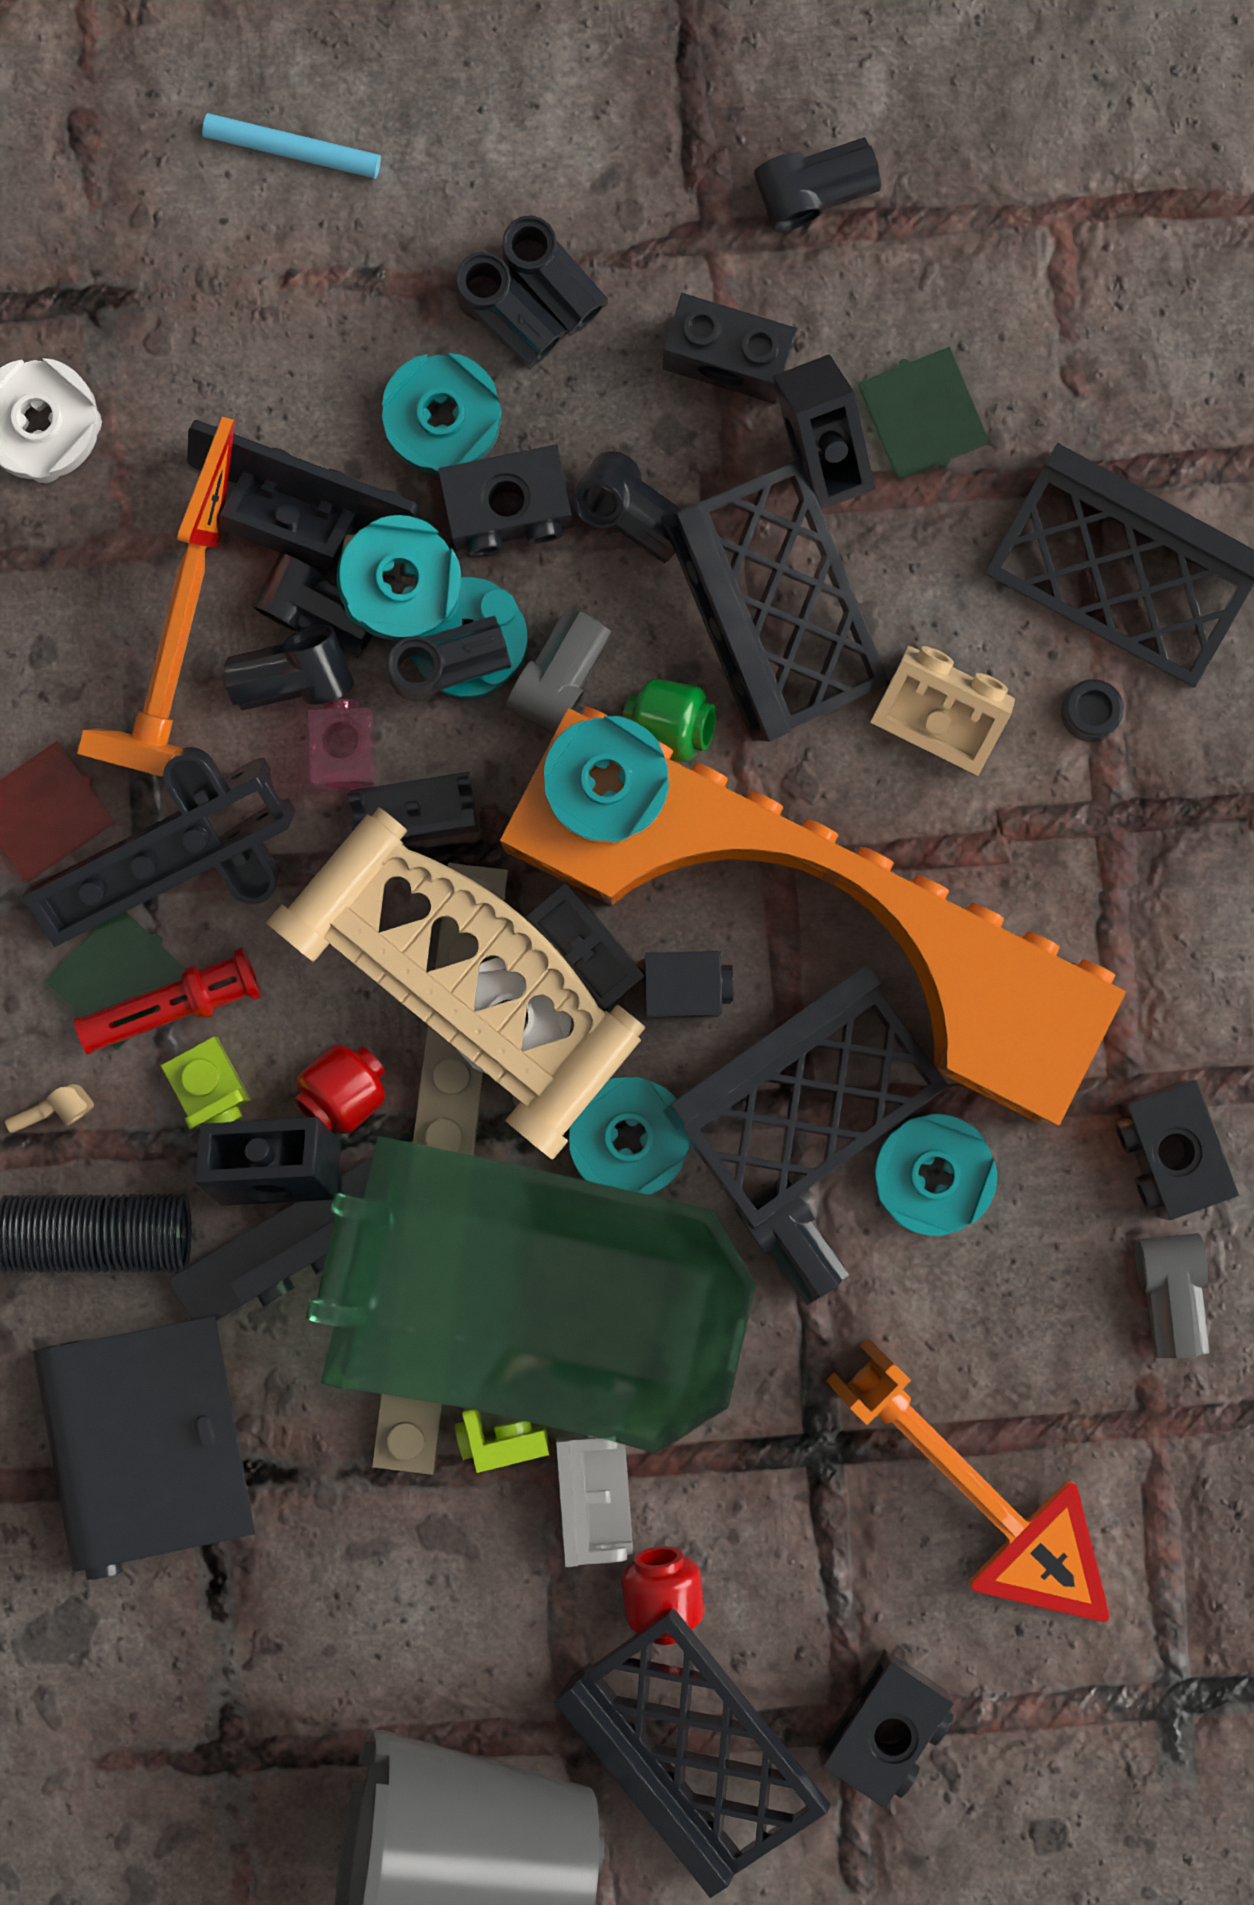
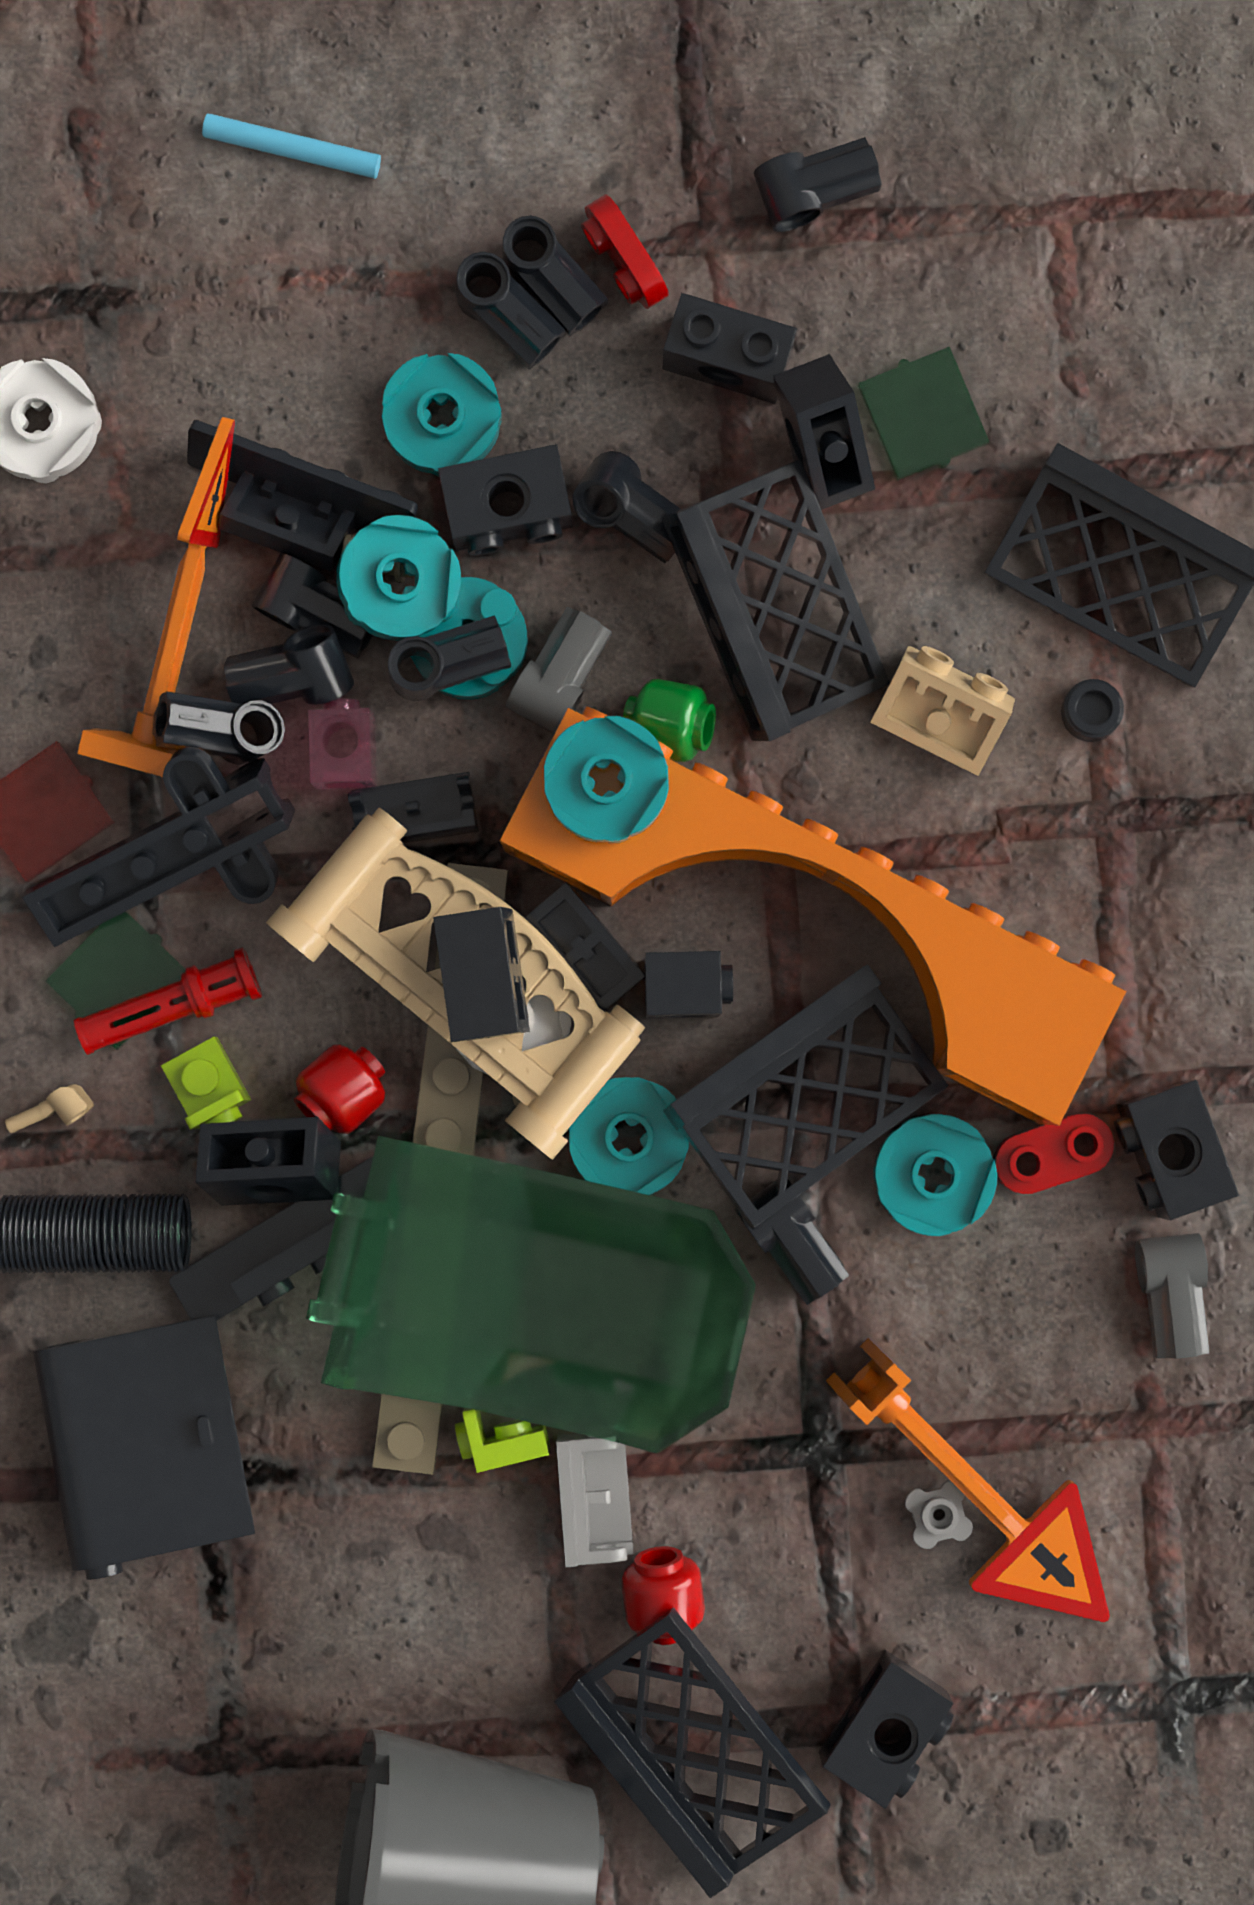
none -> black piece [152,691,285,765]
none -> black hinge [433,907,530,1042]
none -> red plate [581,194,669,309]
none -> light grey plate [905,1481,973,1549]
none -> red plate [993,1114,1114,1194]

